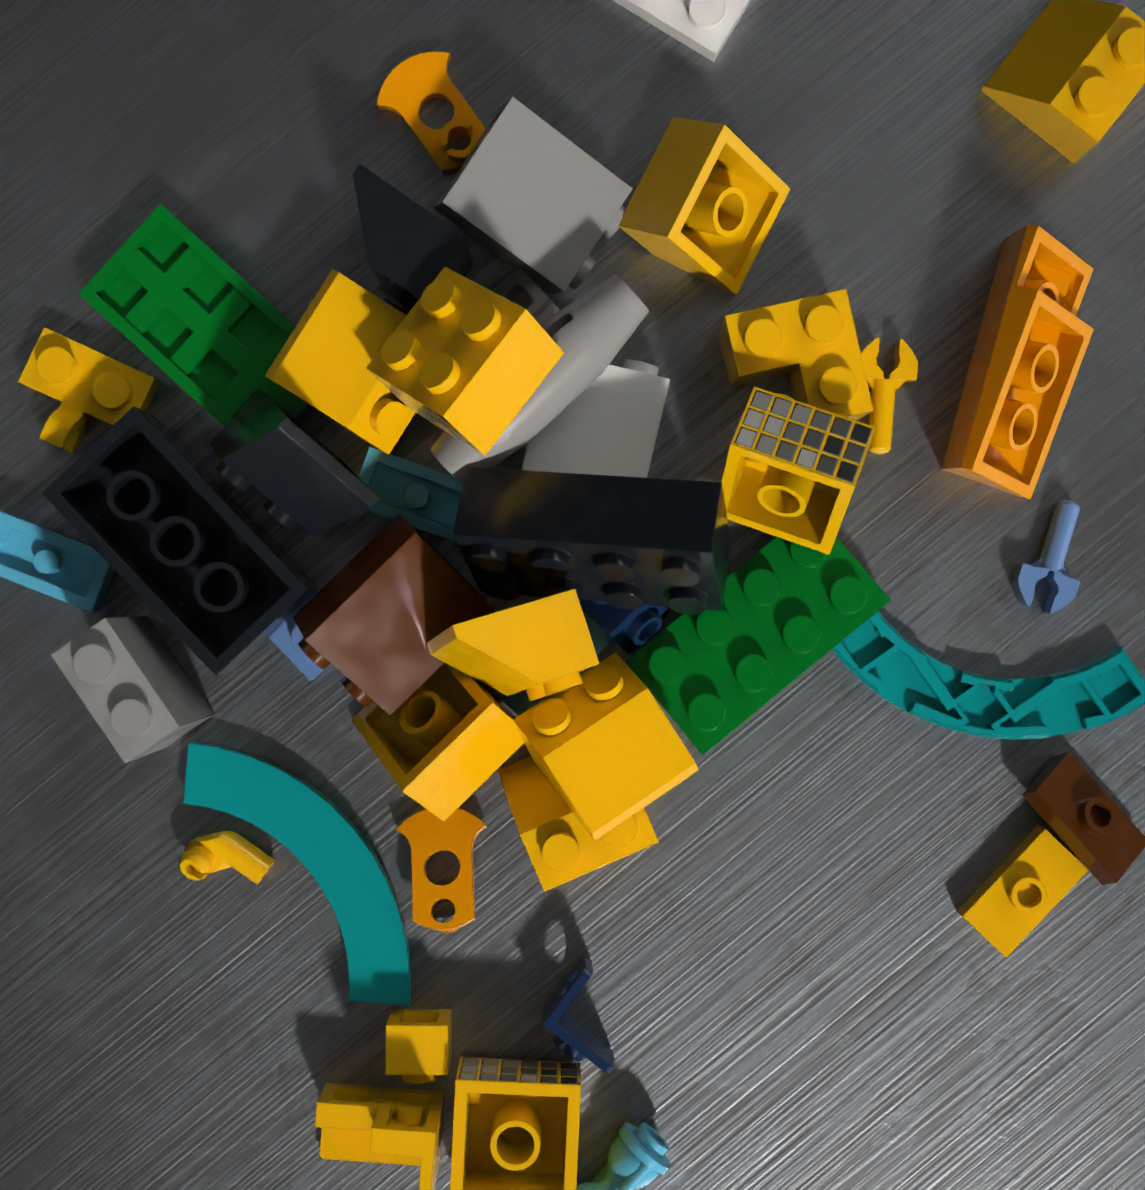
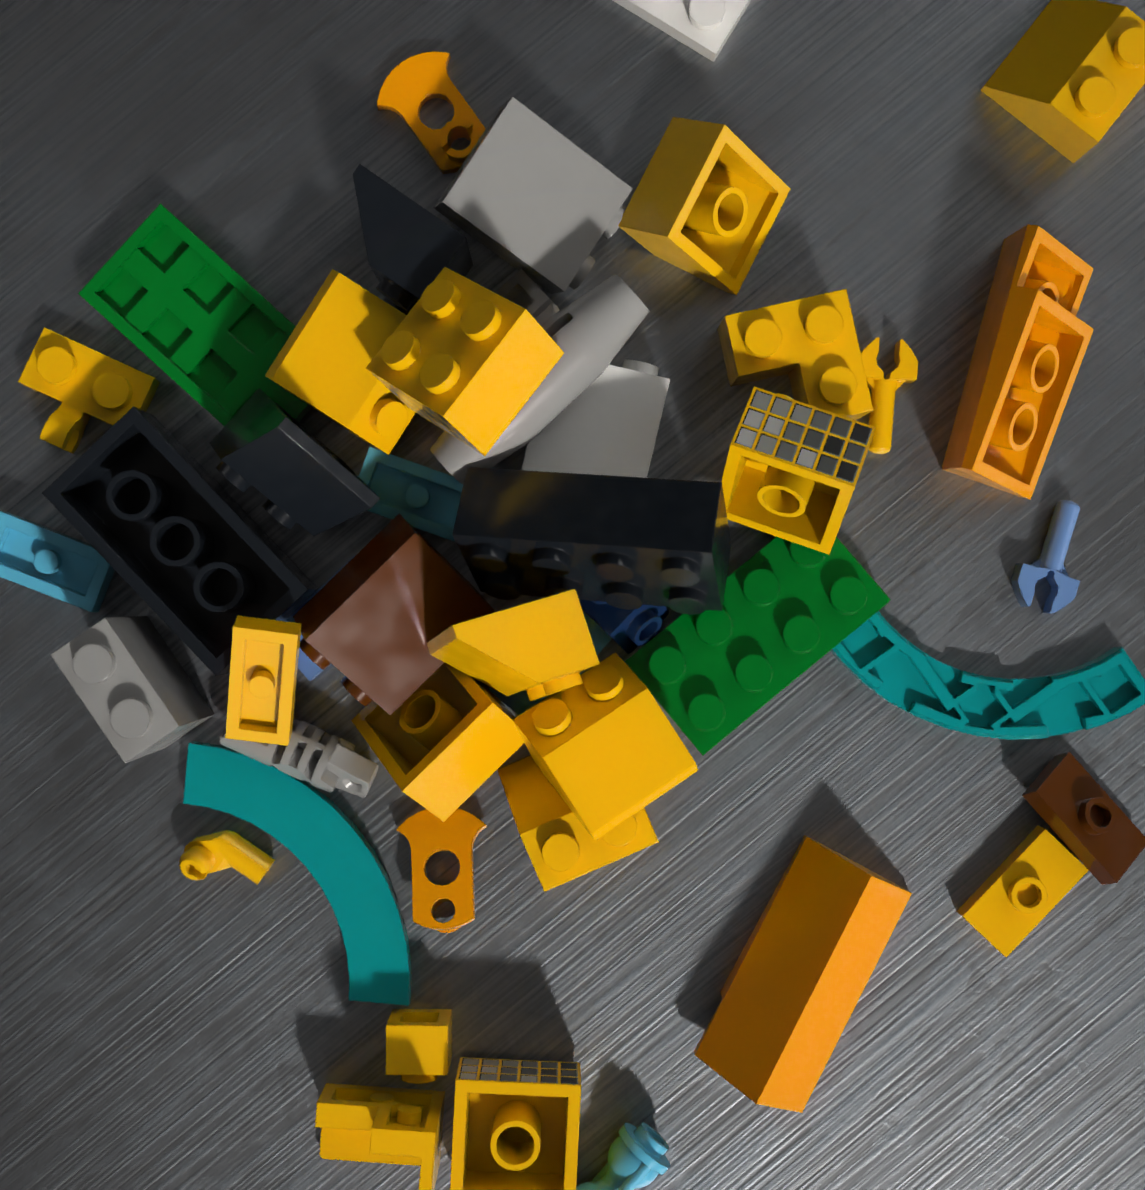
dark blue bracket [543,955,615,1074] -> none
none -> light grey hinge [217,716,378,798]
none -> yellow plate [225,615,302,746]
none -> light orange slope [694,835,912,1113]

